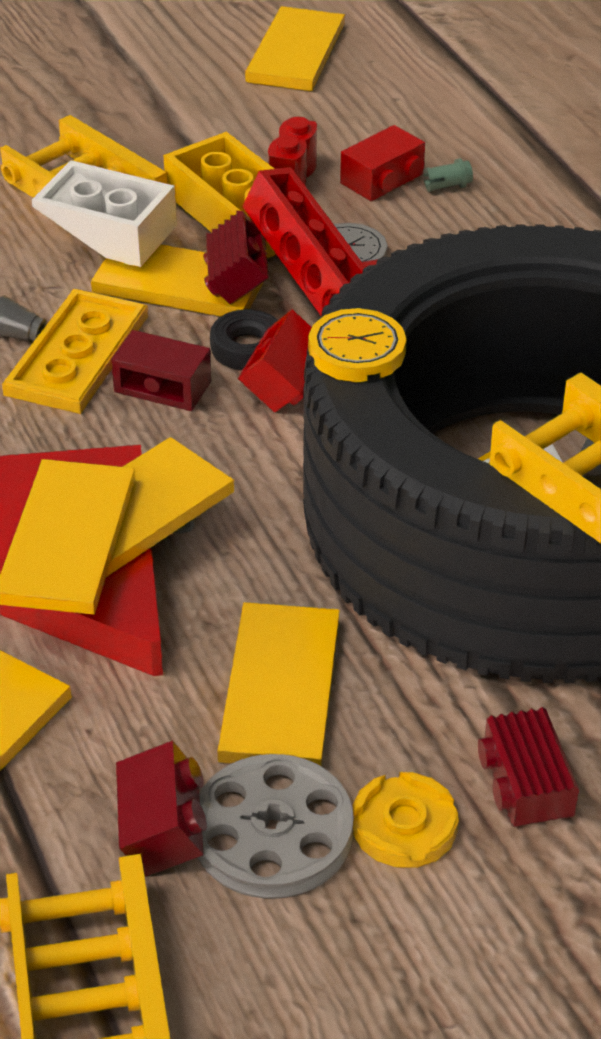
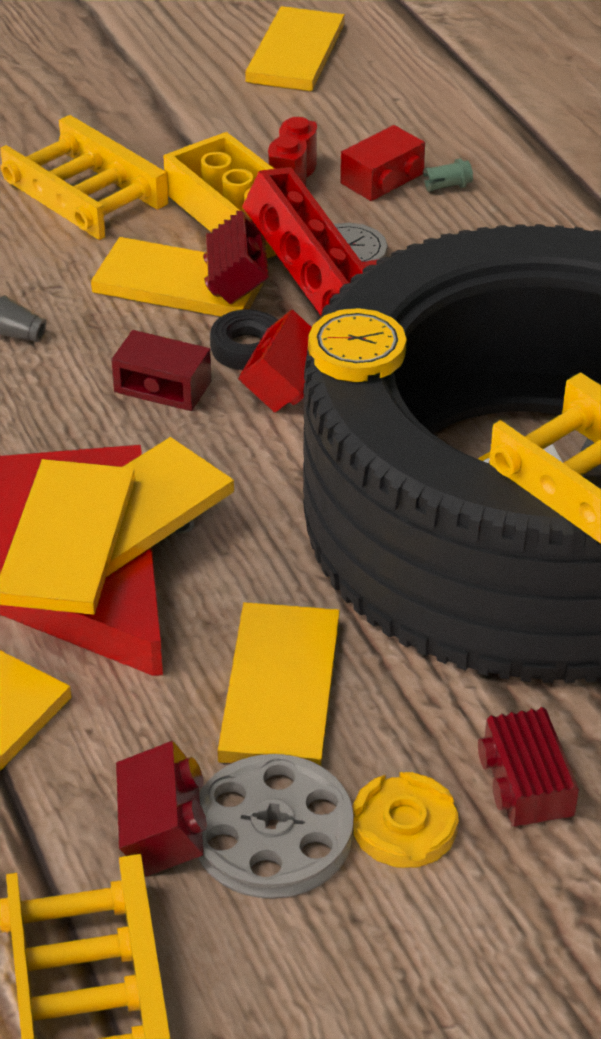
yellow tile [2,289,148,414] -> none
white slope [32,160,177,267] -> none

